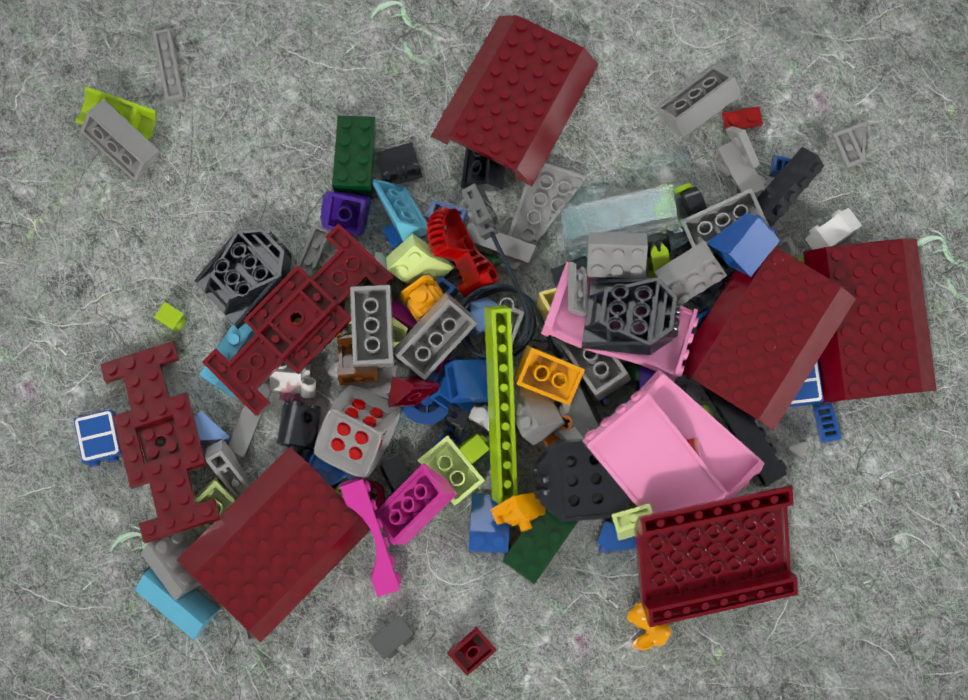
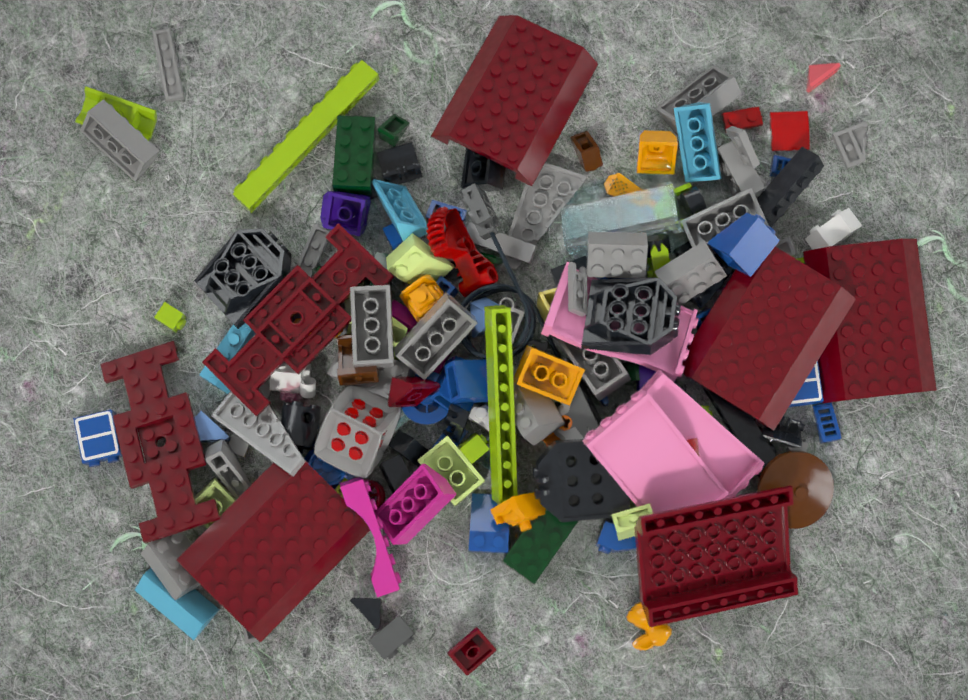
none -> light grey wing [211,388,306,477]
none -> lime brick [233,60,379,213]
none -> black slope [350,598,382,630]
none -> dark green slope [377,113,410,147]
none -> black slope [388,430,429,467]
none -> reddish brown slope [570,130,603,172]
none -> light orange piece [604,173,658,210]
none -> light orange brick [637,130,678,174]
none -> medium azure slope [674,102,722,183]
none -> reddish brown dish [757,451,834,529]
none -> black hinge [763,416,805,448]
none -> red slope [770,111,810,151]
none -> coral slope [806,63,841,93]

